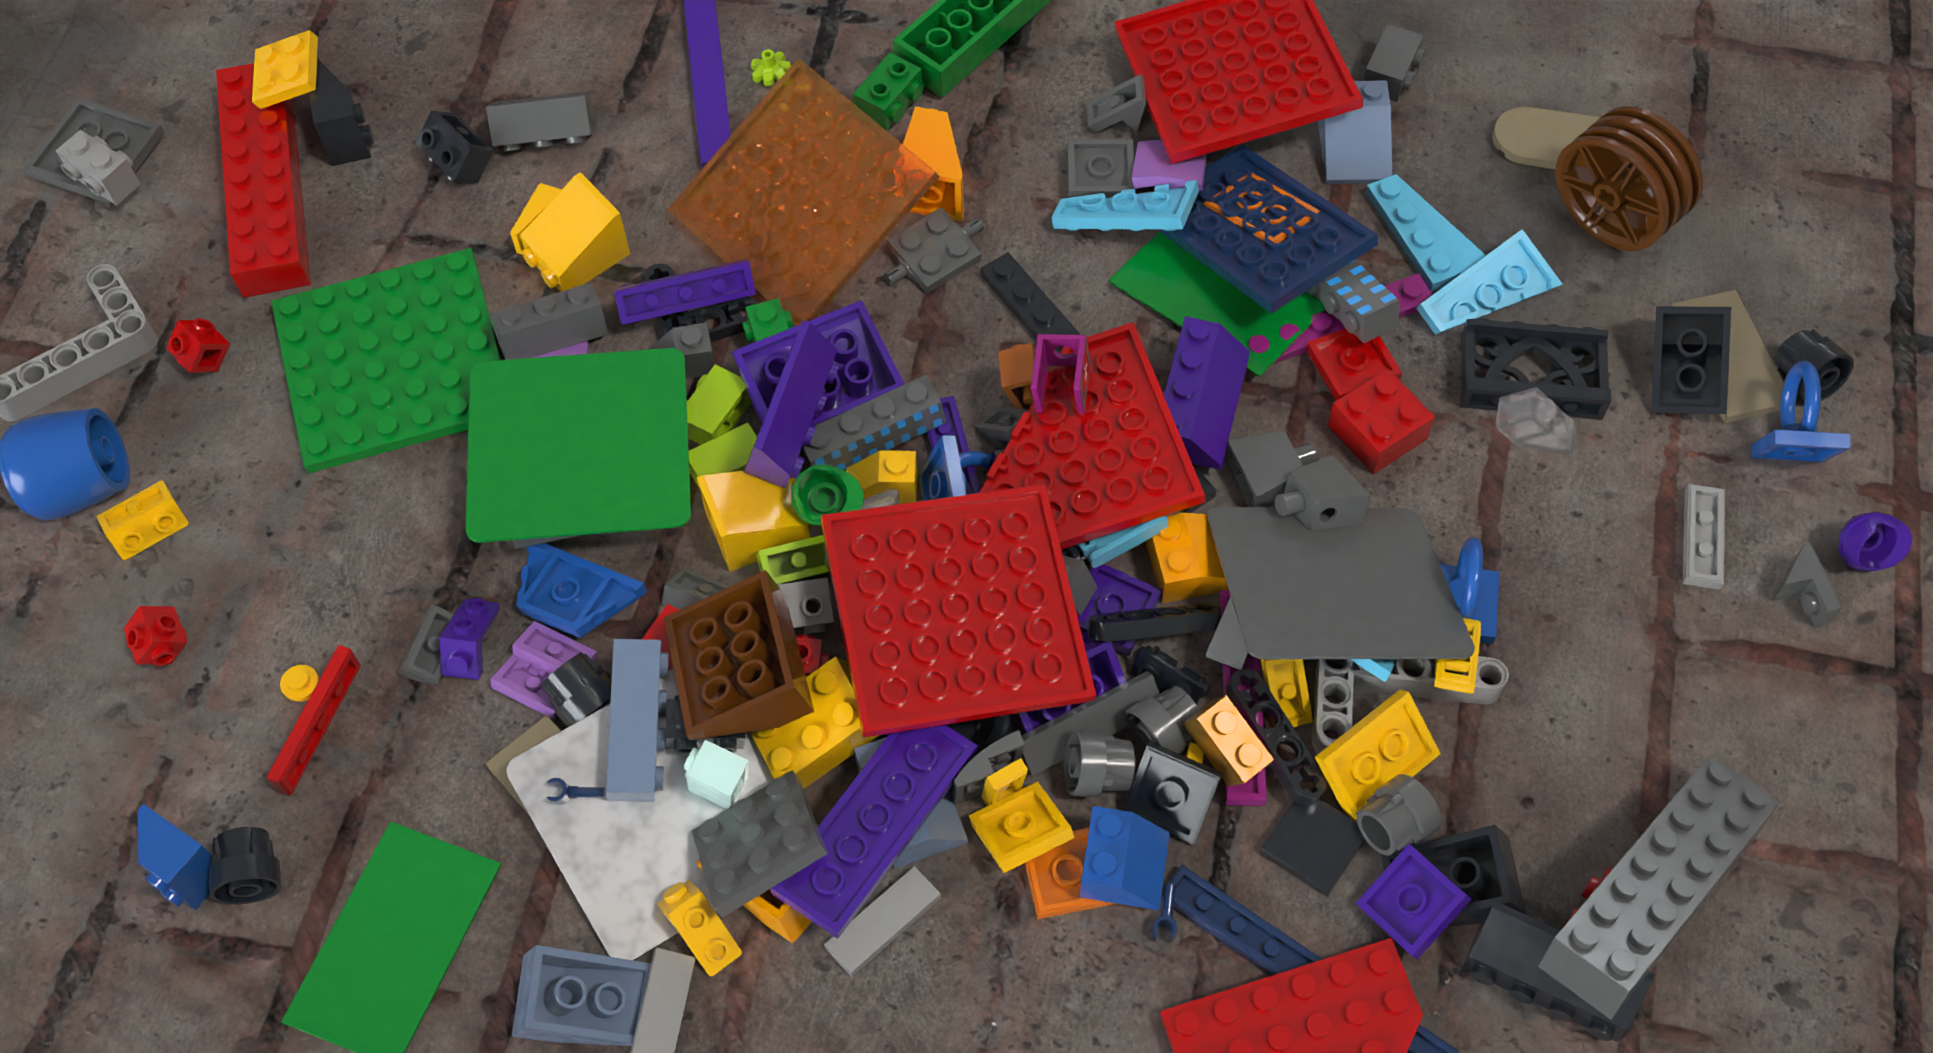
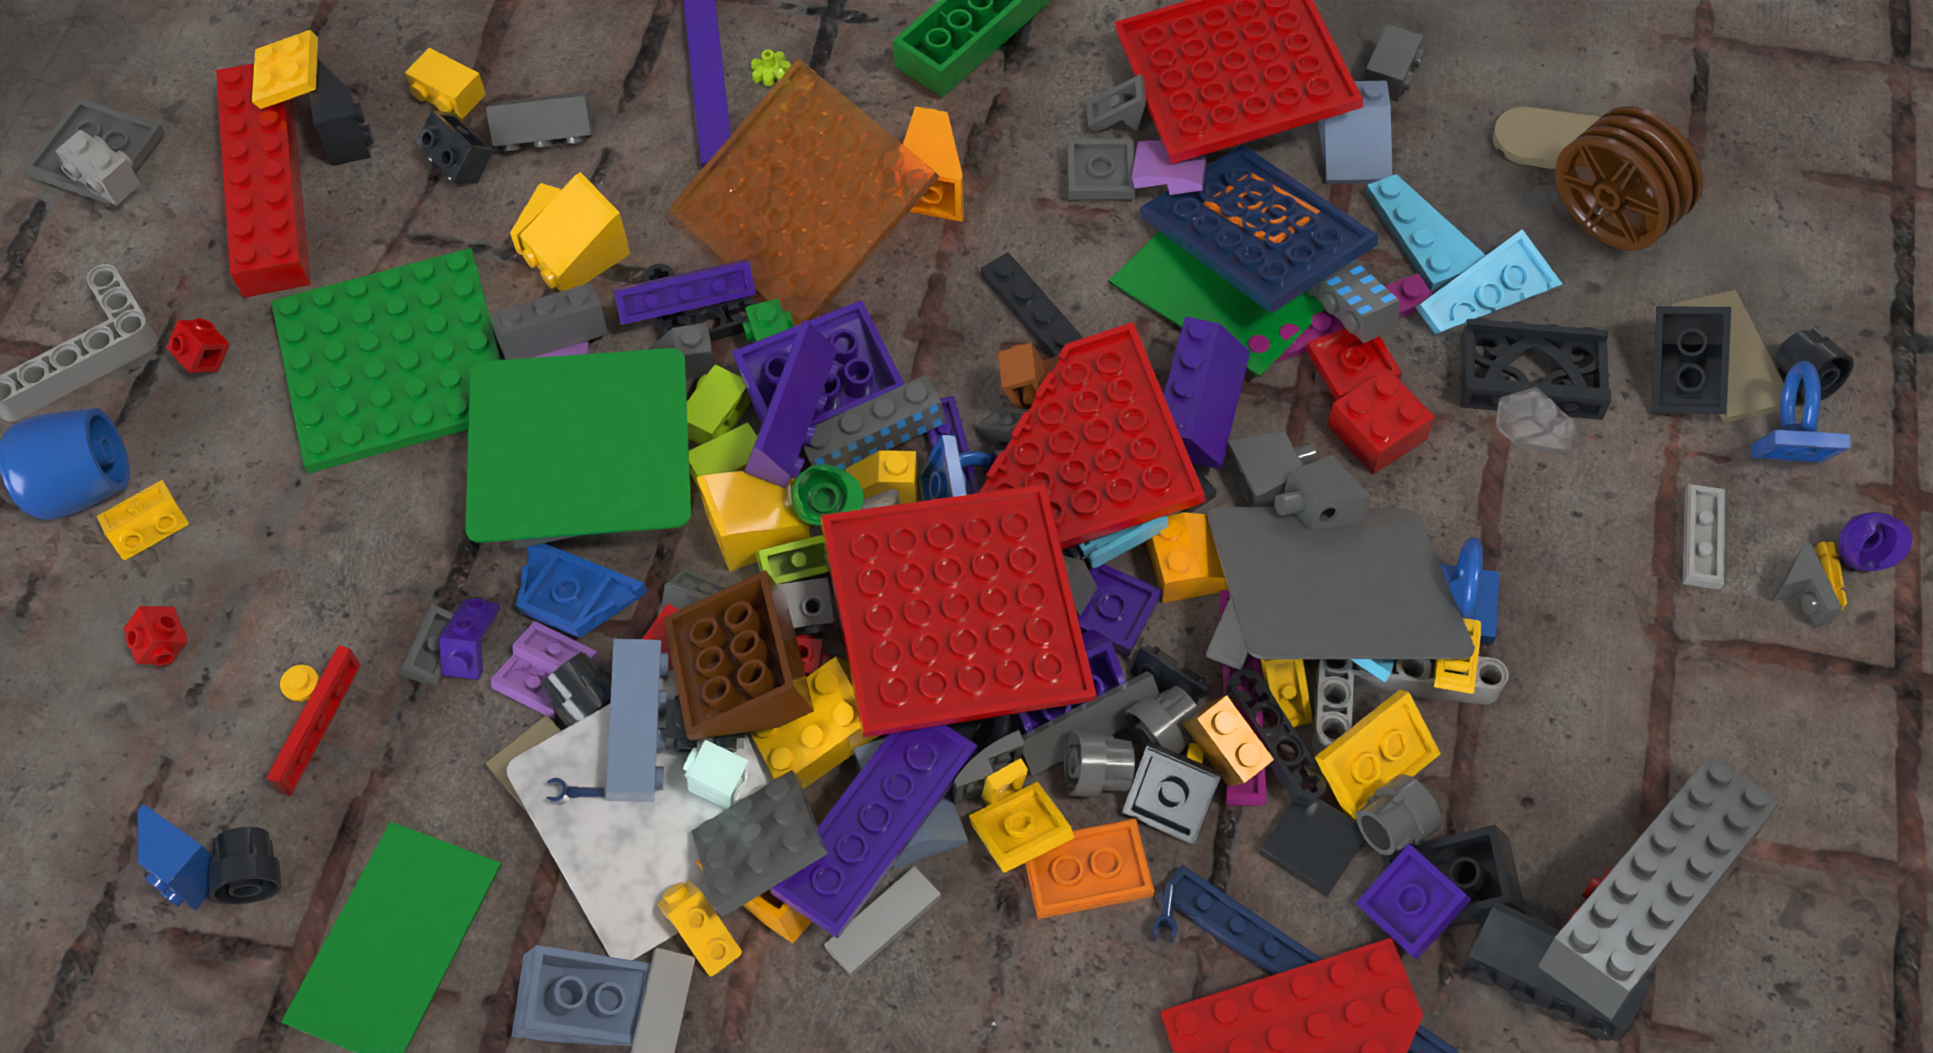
green brick [853,52,924,132] -> none
dark grey plate [884,207,984,294] -> none
magenta piece [1031,334,1091,414] -> none
medium azure wing [1051,180,1199,231] -> none
blue slope [1080,806,1170,910] -> none
black beam [1088,604,1220,642] -> none
none -> yellow brick [405,48,486,119]
none -> yellow axle [1814,541,1847,611]

